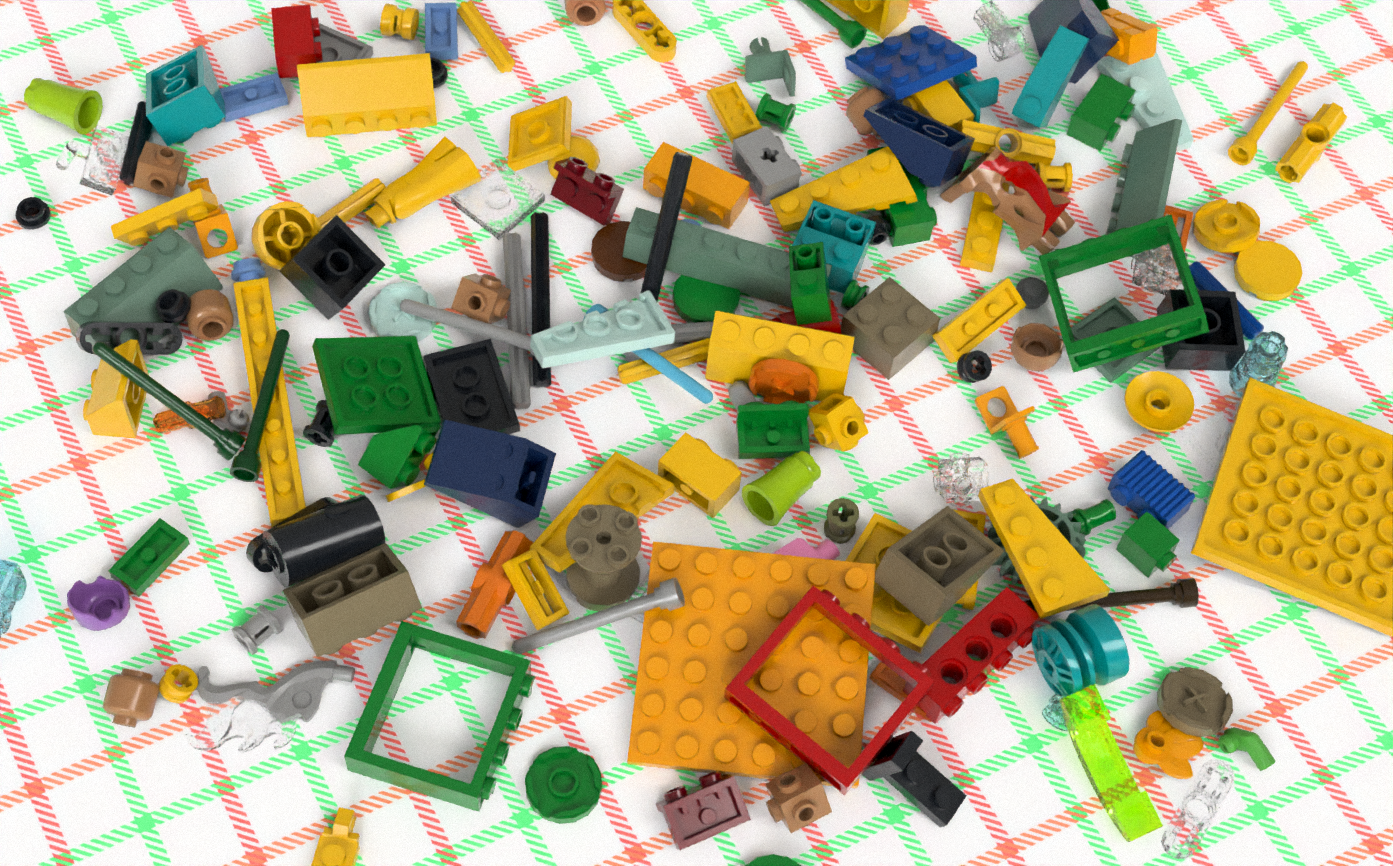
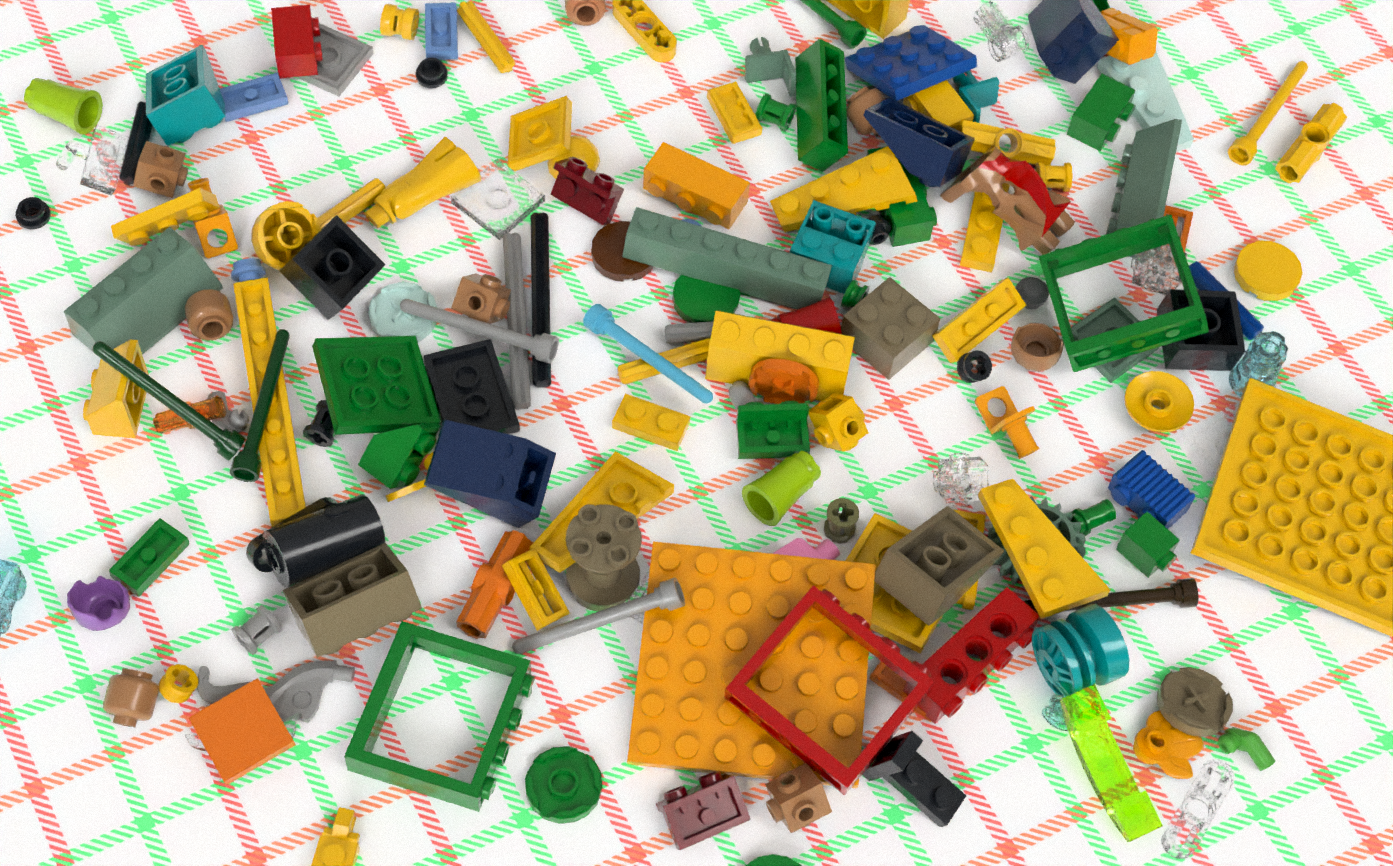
black beam [76,321,183,355] -> none
black plate [156,289,191,323] -> none
yellow slope [297,53,437,138] -> none
light aqua wing [530,290,675,368] -> none
black axle [640,152,692,302] -> none
yellow brick [658,432,742,518] -> none
light grey brick [732,126,802,207] -> none
green slope [789,242,832,325] -> none
teal slope [1011,25,1090,128] -> none
yellow tile [1193,199,1260,253] -> none
none -> orange tile [188,678,296,786]
none -> yellow plate [612,393,691,451]
none -> green brick [795,38,848,172]

